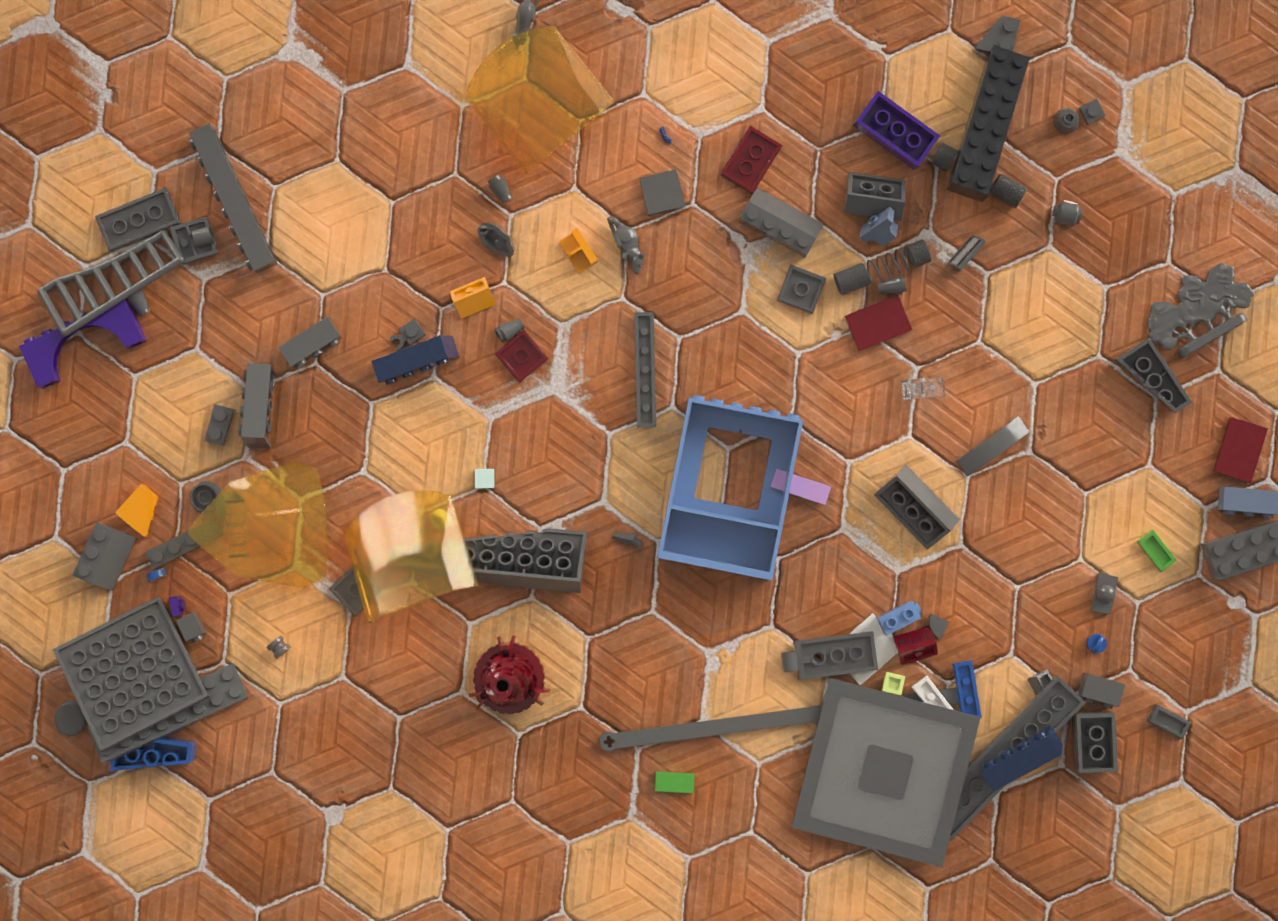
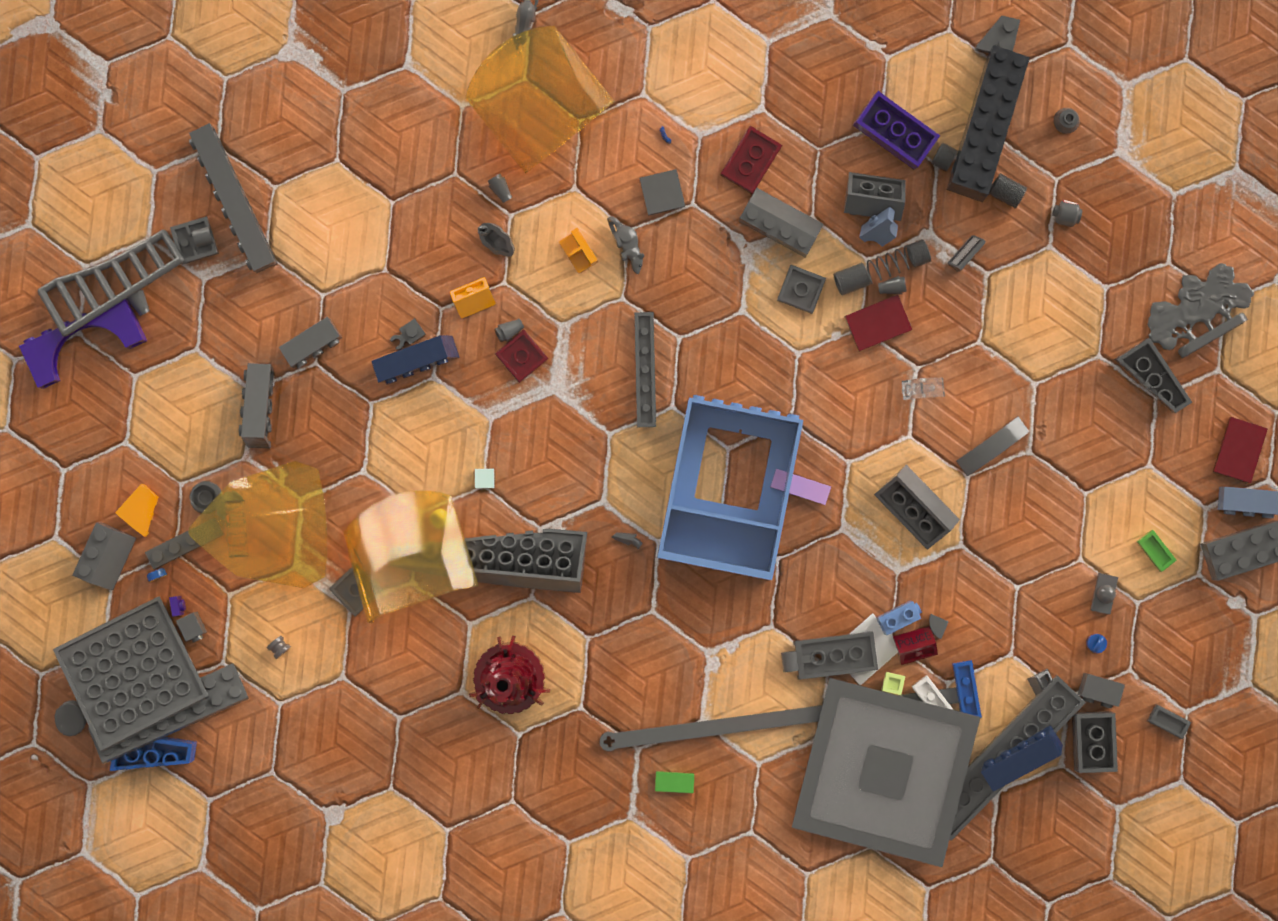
dark grey tile [95,187,181,252] -> none
dark grey plate [204,404,234,446] -> none
dark grey plate [1079,99,1106,125] -> none

